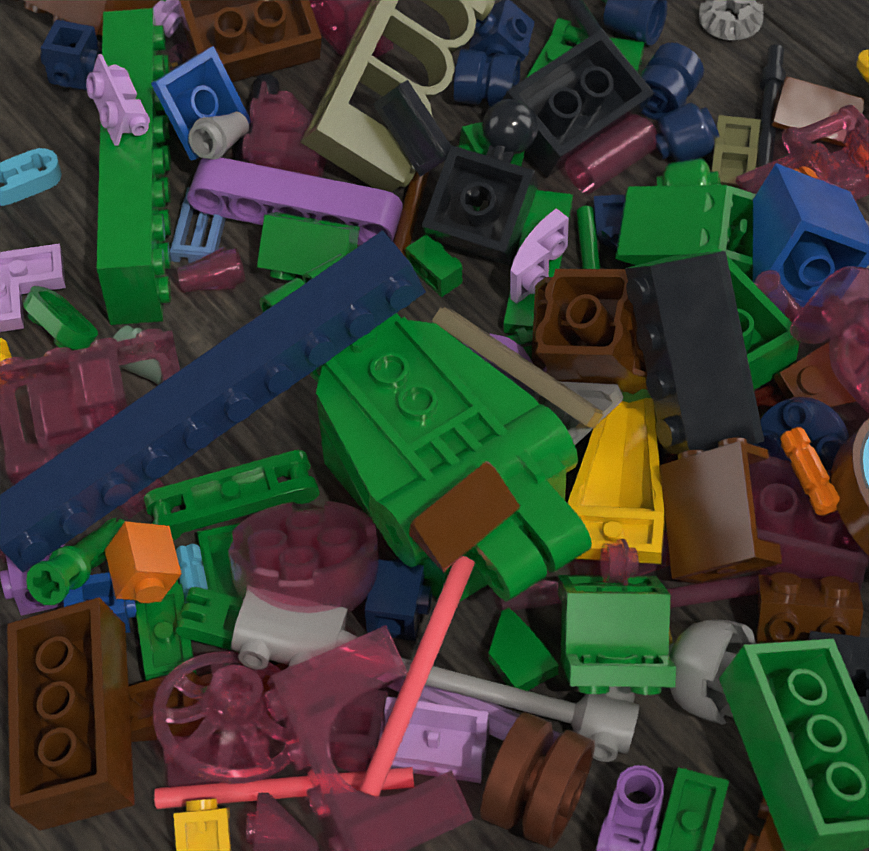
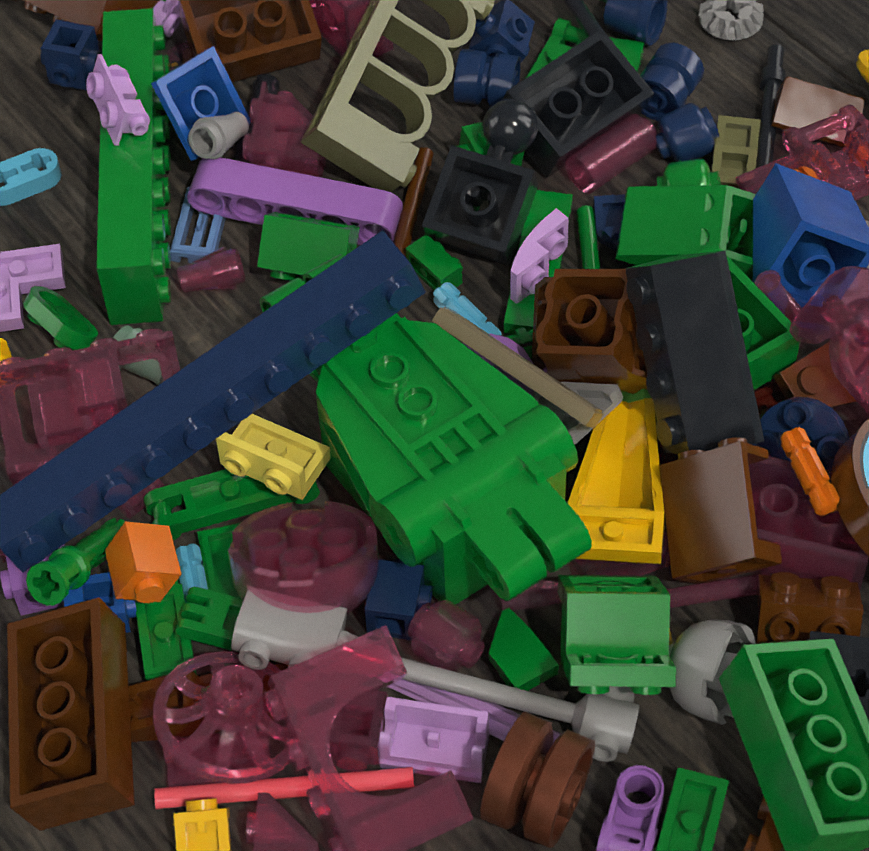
coral piece [359,556,475,799] -> none
black tile [373,80,451,177] -> none
reddish brown slope [409,460,520,572] -> none
clear pink plate [600,538,639,585] -> none
none -> light yellow bracket [216,414,331,500]
none -> clear pink head [408,600,485,672]
none -> medium azure axle [433,282,502,336]

